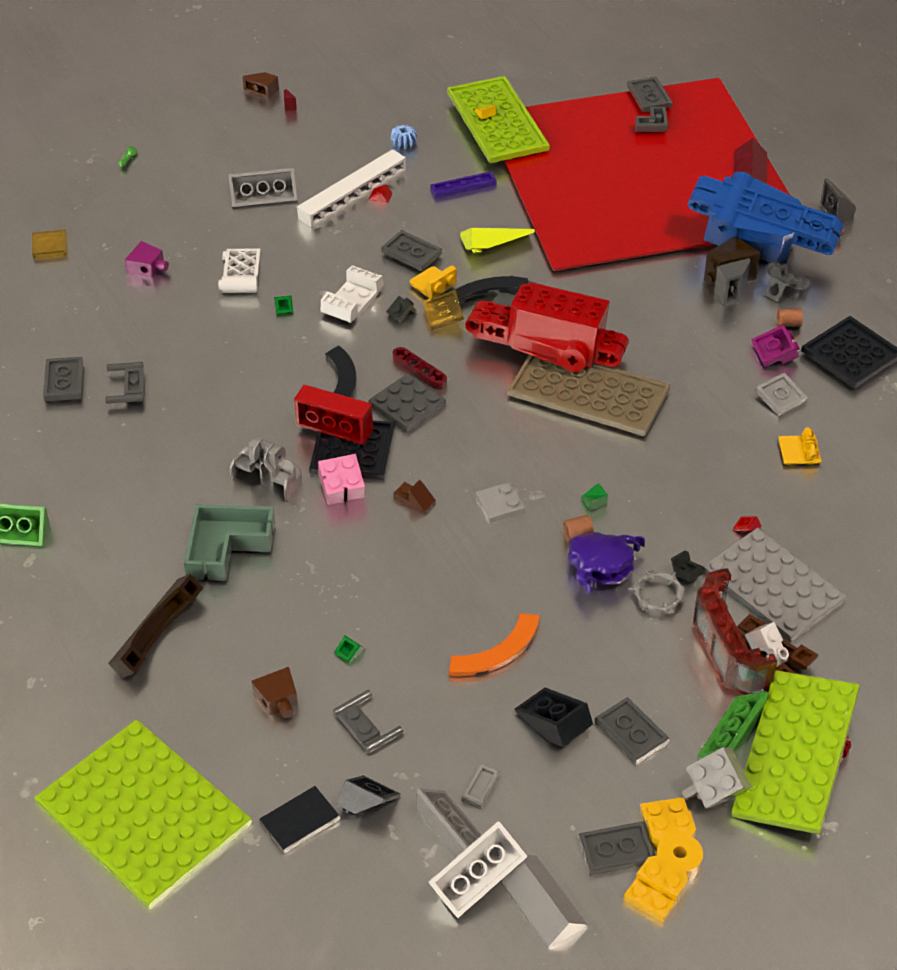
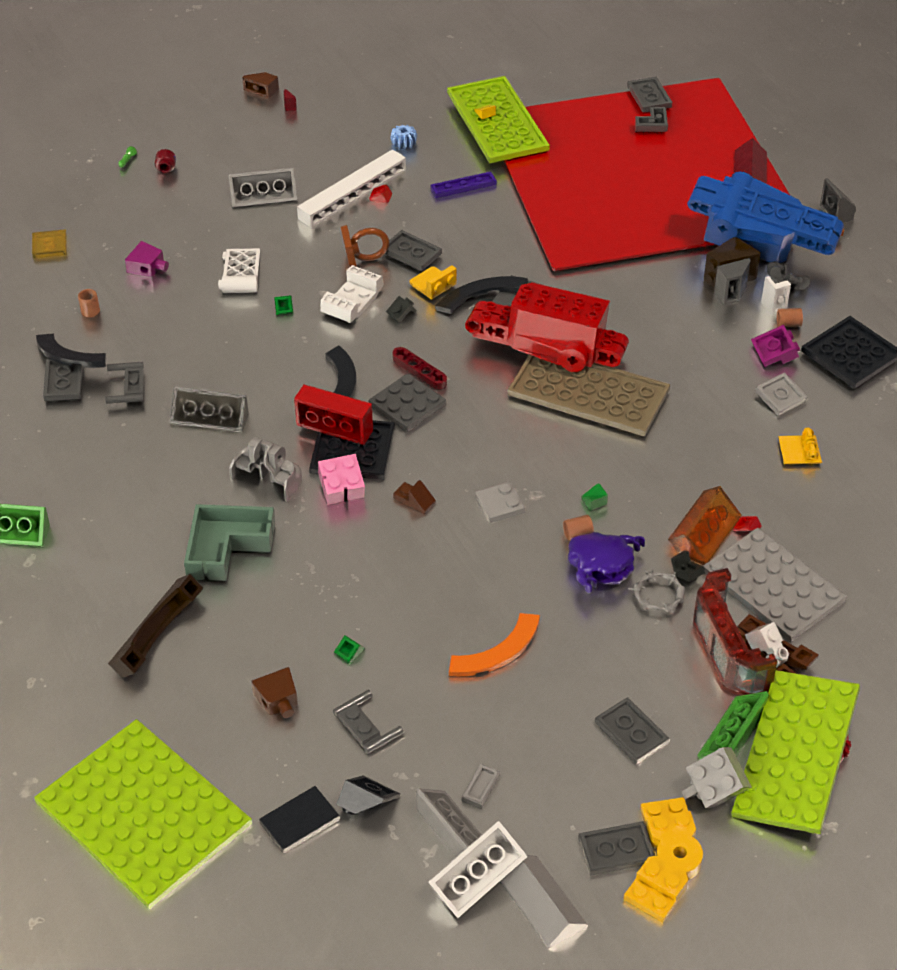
clear yellow tile [423,290,464,331] -> none
neon yellow wedge [460,228,535,253] -> none
black slope [515,687,593,747] -> none
none -> black tile [36,333,106,368]
none -> nougat piece [78,289,100,317]
none -> dark red head [155,149,176,173]
none -> clear smoke slope [170,387,249,432]
none -> dark orange tile [341,225,389,267]
none -> clear orange slope [668,486,742,565]
none -> white panel [761,276,791,316]

